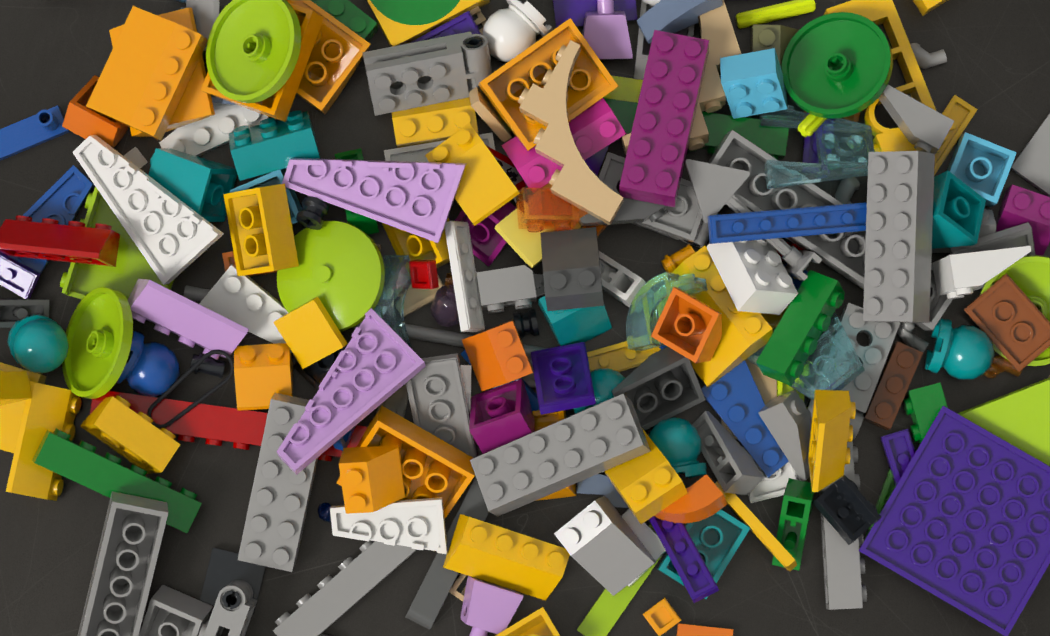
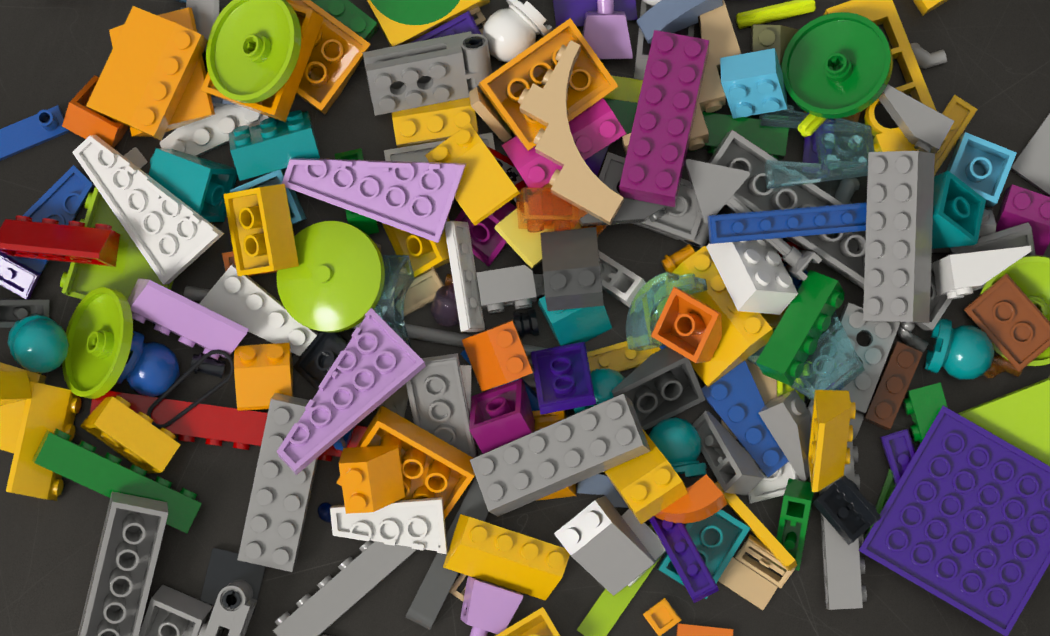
yellow tile [273,297,348,369] -> none
black wheel [296,196,330,230] -> none
red tile [409,259,439,289] -> none
none -> tan tile [718,557,778,610]
none -> tan tile [735,534,796,588]

